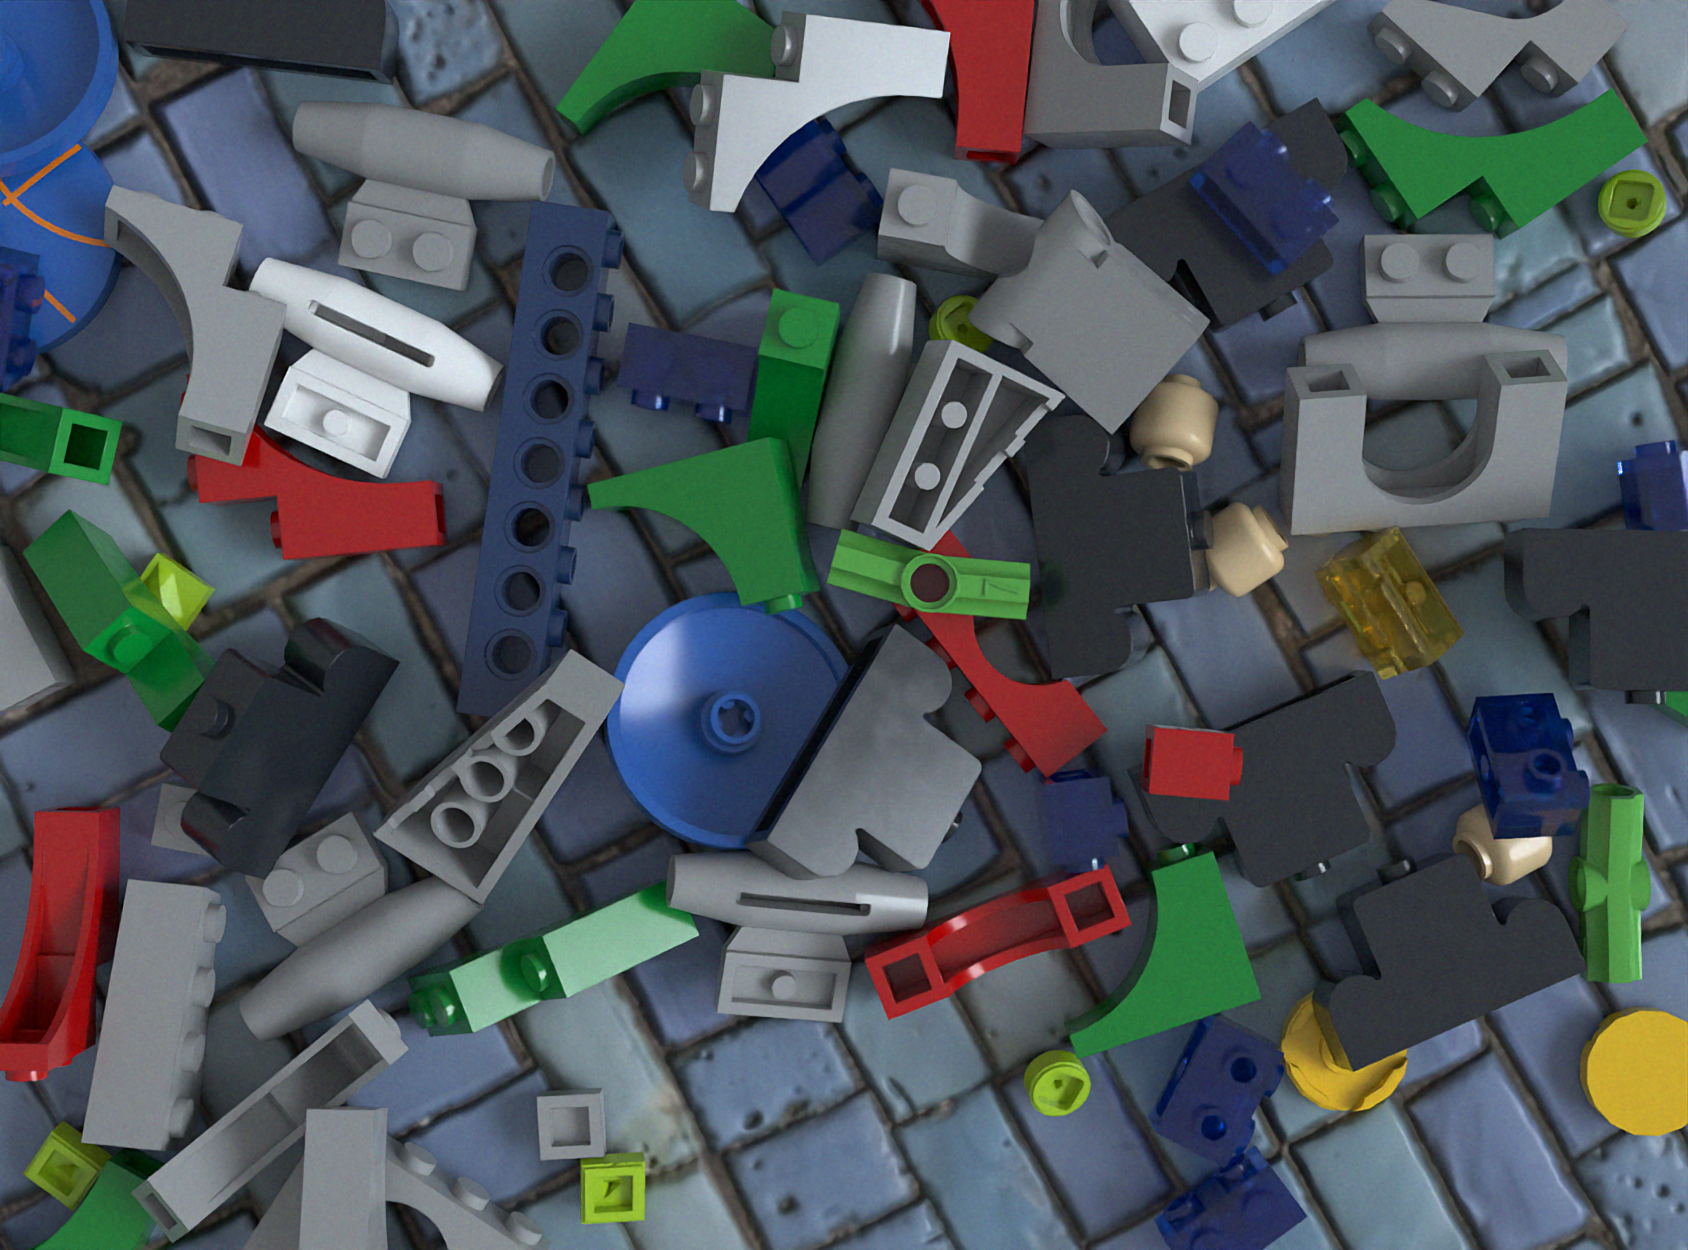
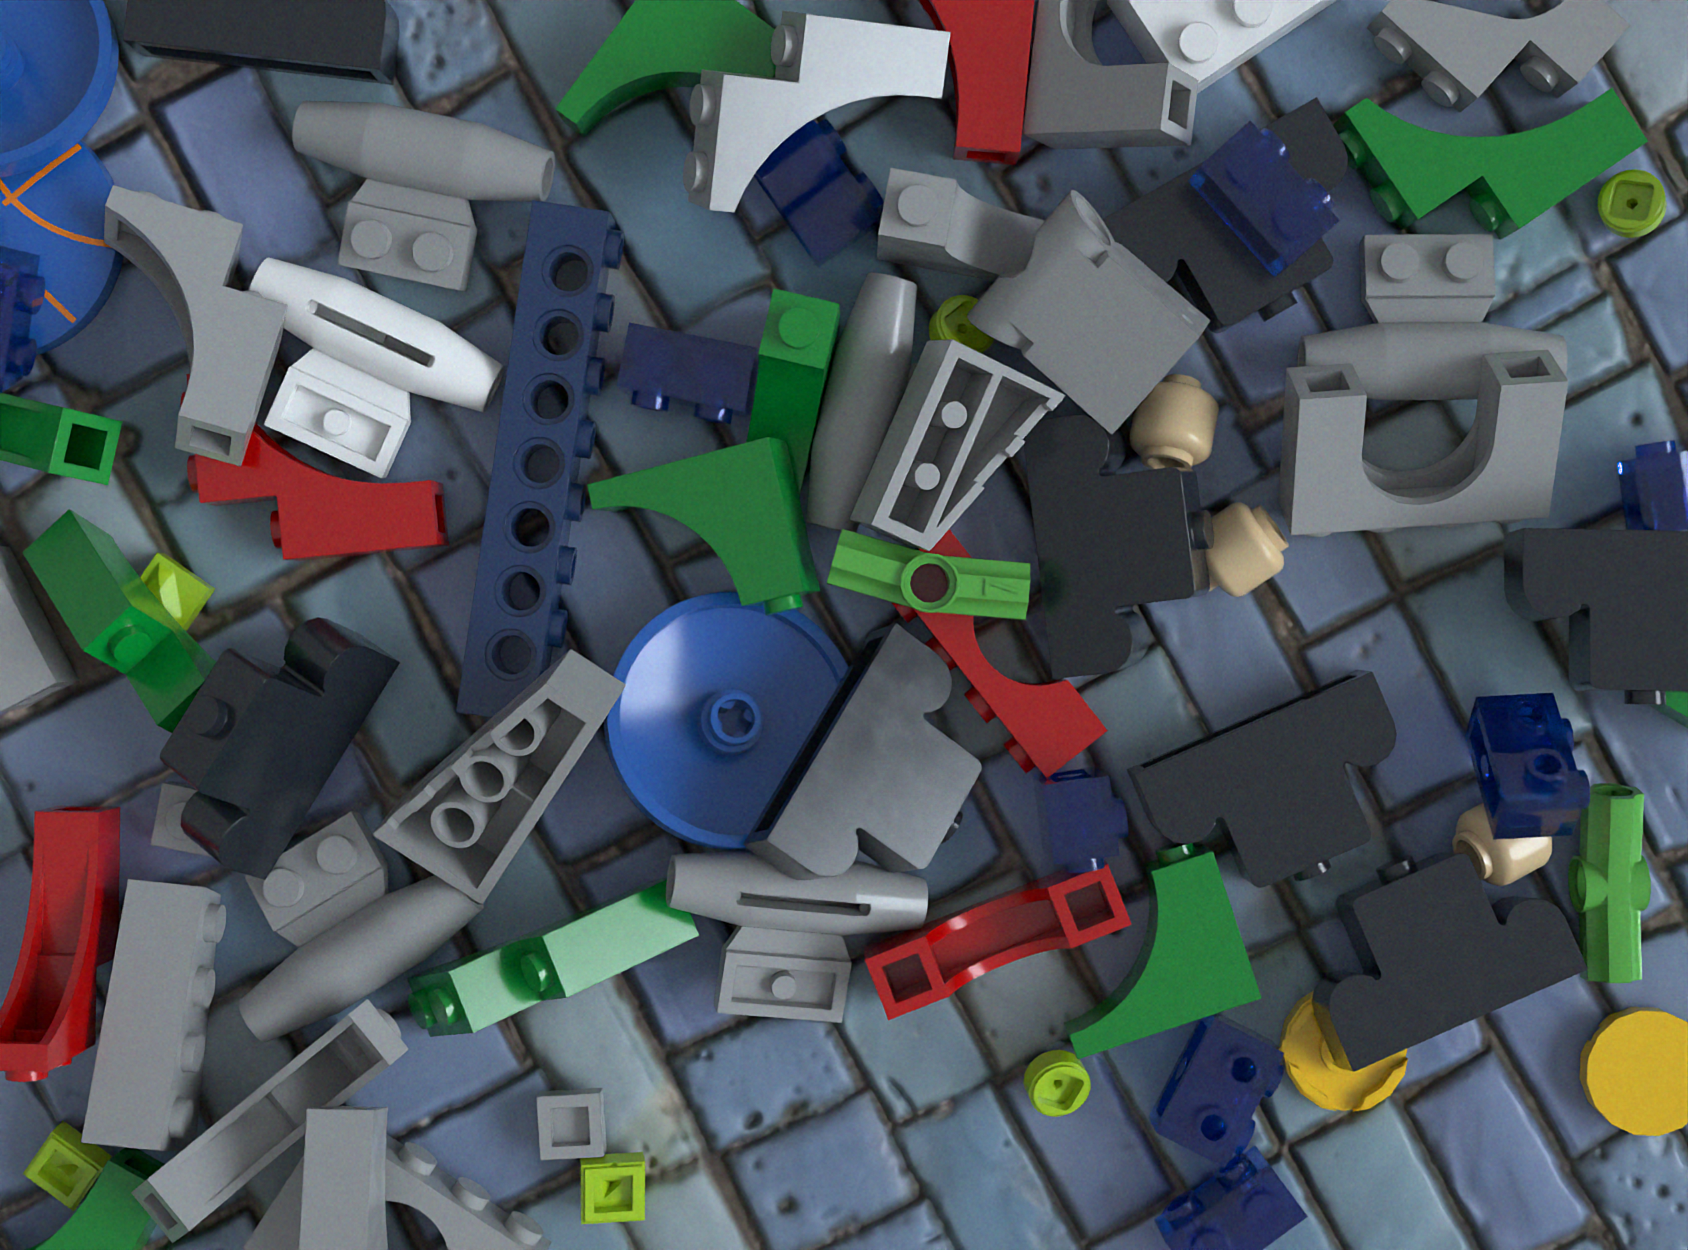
red brick [1140,724,1243,801] -> none
clear yellow brick [1314,525,1464,680] -> none

